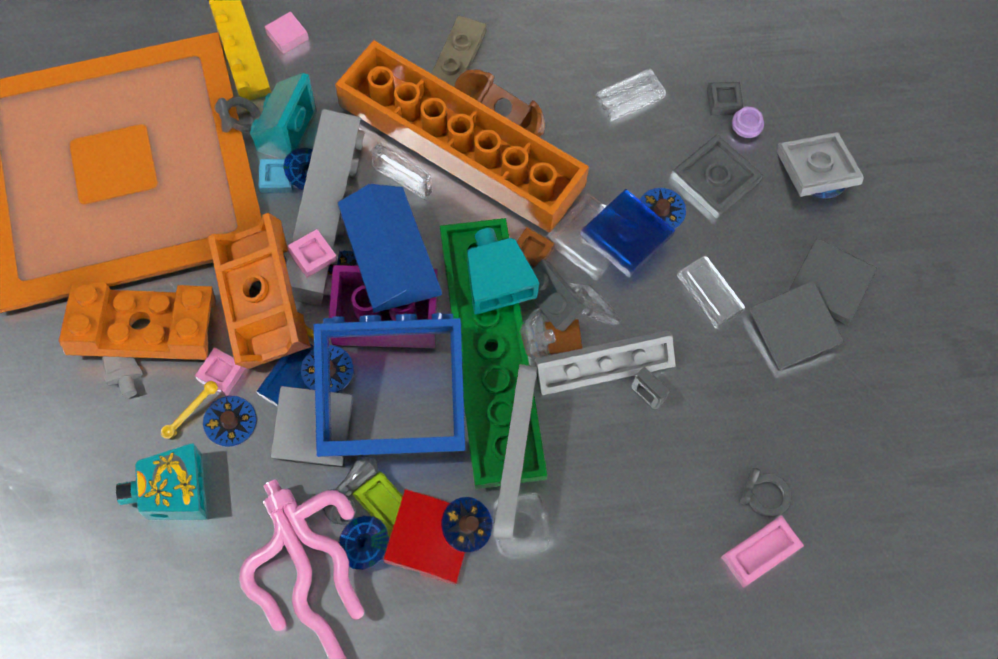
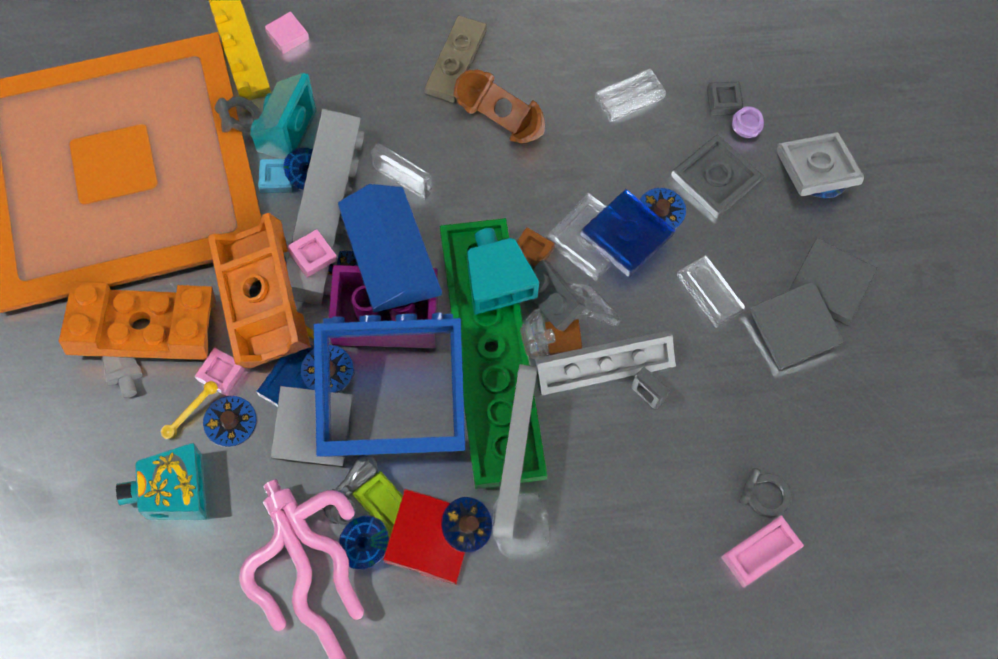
orange brick [335,40,589,234] -> none

